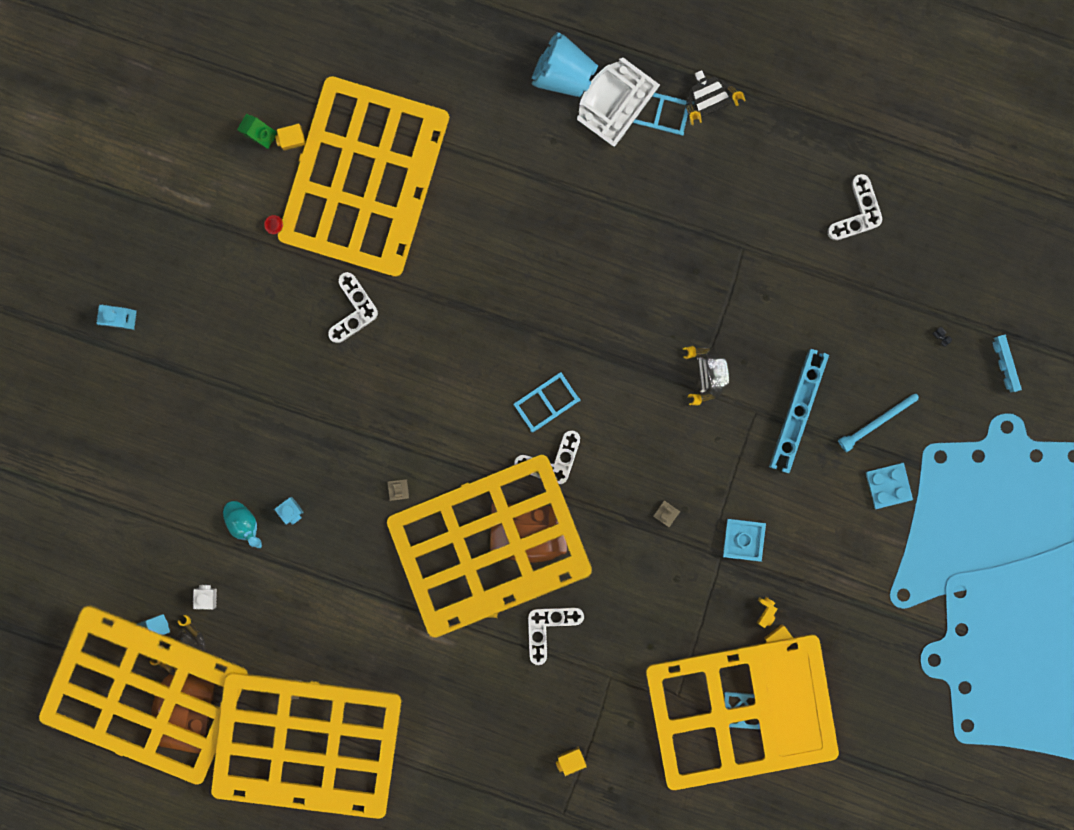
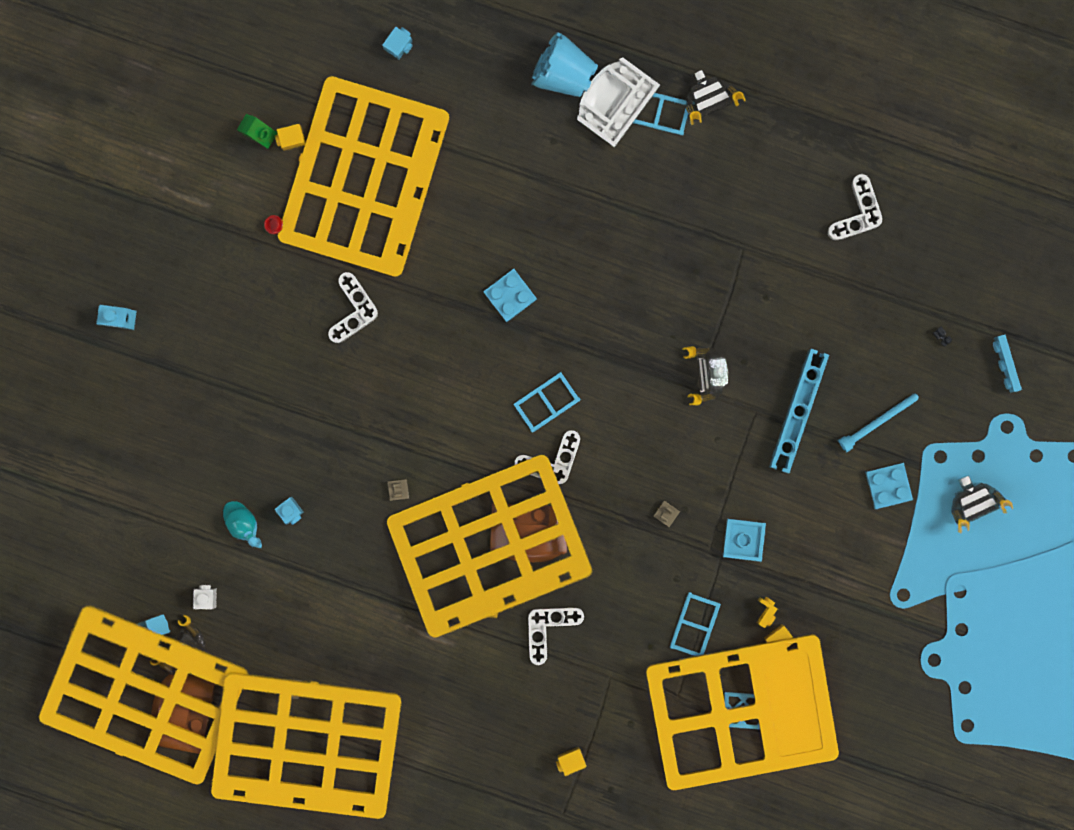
none -> medium azure brick [382,27,413,59]
none -> medium azure plate [484,269,537,322]
none -> medium azure window [670,592,721,656]
none -> torso [951,475,1013,533]

